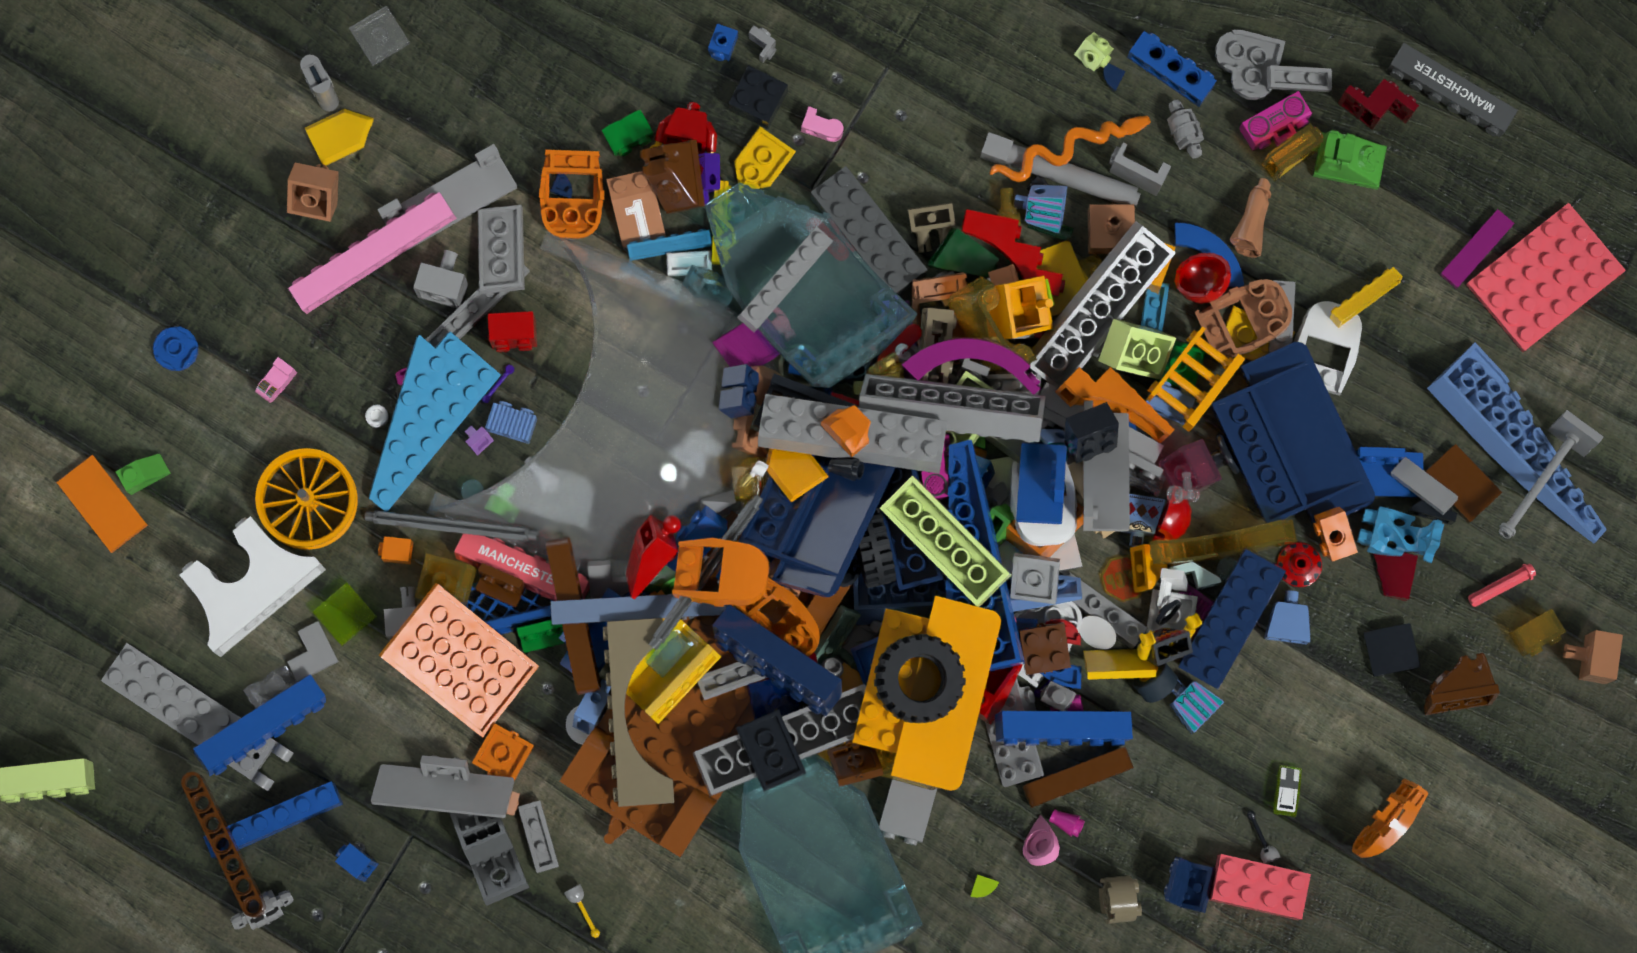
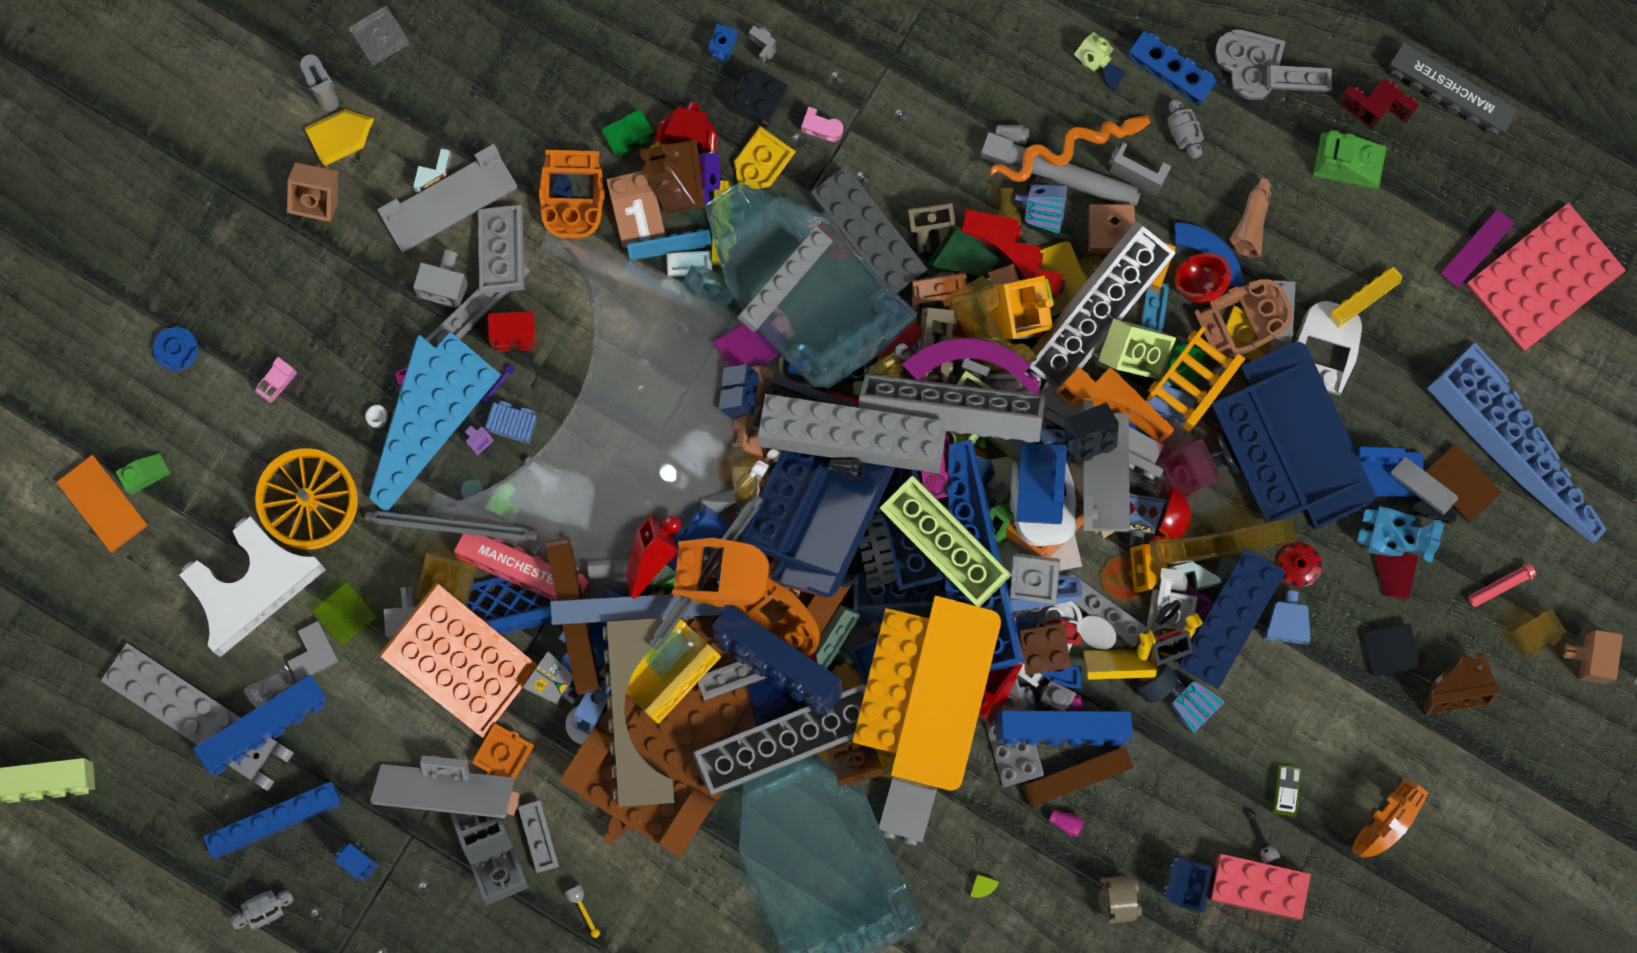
reddish brown beam [181,772,266,918] -> none
bright pink brick [288,192,457,314] -> none
orange brick [378,536,413,565] -> none
reddish brown bracket [476,563,526,607] -> none
green bracket [517,620,565,653] -> none
black tile [736,709,806,792] -> none
light orange tile [766,448,828,502] -> none
orange slope [821,405,871,457] -> none
light grey plate [821,658,843,678] -> none
black tyre [874,634,966,723] -> none
bright pink piece [1023,815,1060,866] -> none
clear piece [1167,472,1200,504] -> none
dark pink piece [1239,91,1312,151] -> none
clear yellow brick [1262,123,1324,182] -> none
orange brick [1313,507,1358,562] -> none
light grey tile [1499,410,1603,539] -> none
none -> light aqua slope [413,149,452,193]
none -> light grey torso [523,652,580,705]
none -> light grey cone [996,125,1029,146]

